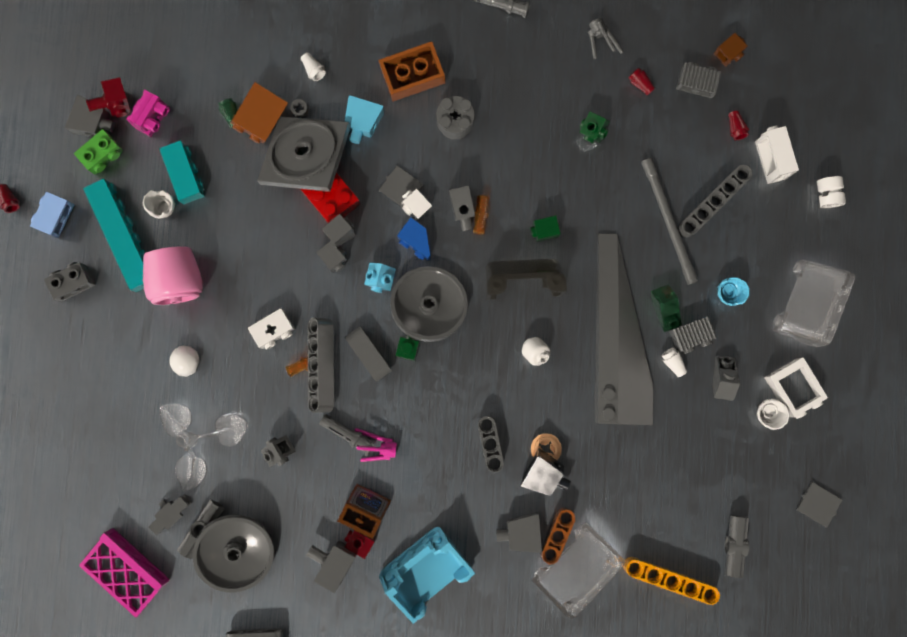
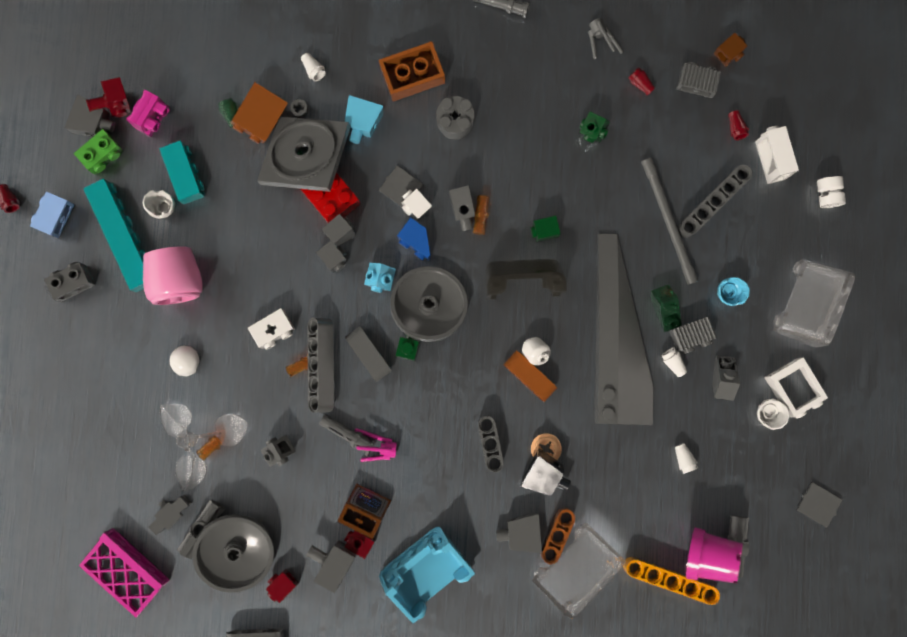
none -> clear orange pin [196,436,222,460]
none -> dark red brick [266,569,299,603]
none -> dark orange beam [503,350,557,402]
none -> white cone [675,444,698,474]
none -> dark pink piece [686,527,743,584]

